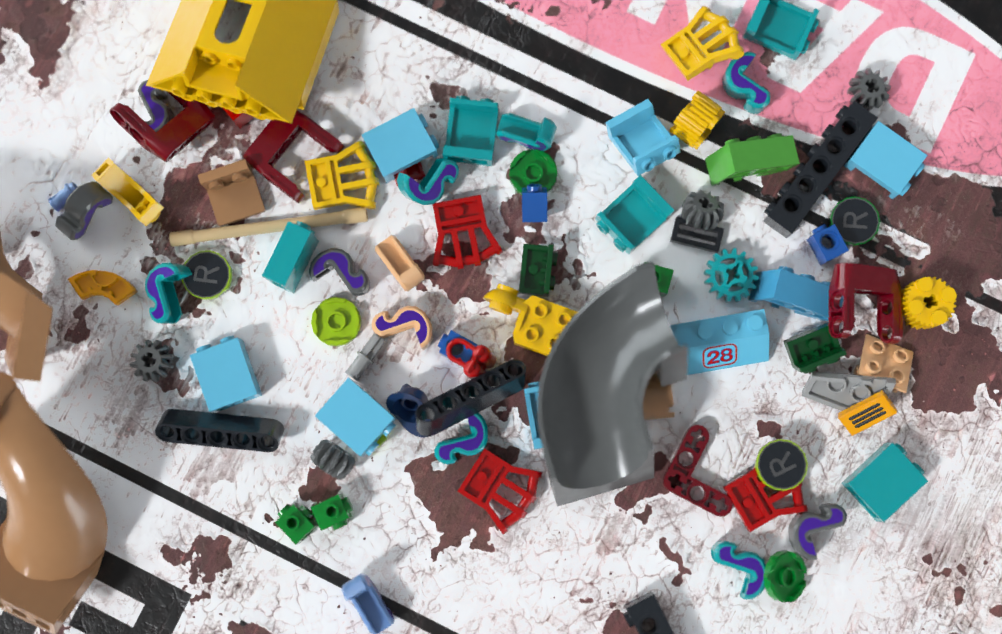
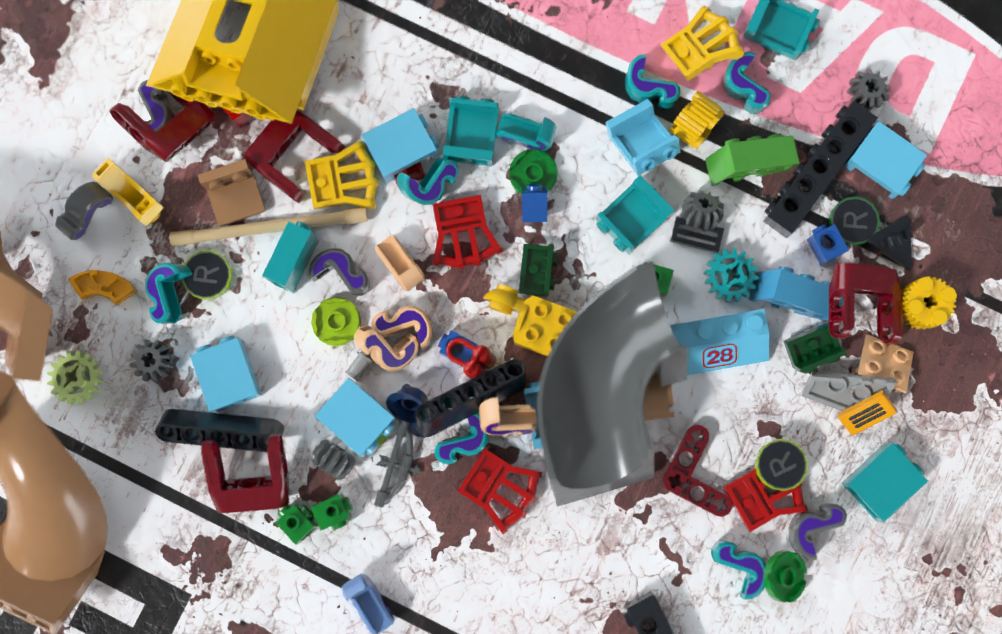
light blue pin [48,182,78,212] -> none
none -> yellowish green gear [47,350,104,405]
none -> dark red connector [201,434,290,513]
none -> light nougat animal [354,326,419,371]
none -> dark grey piece [374,420,422,507]
none -> light nougat animal [479,397,537,435]
none -> teal animal [625,54,681,109]
none -> black piece [867,215,913,269]

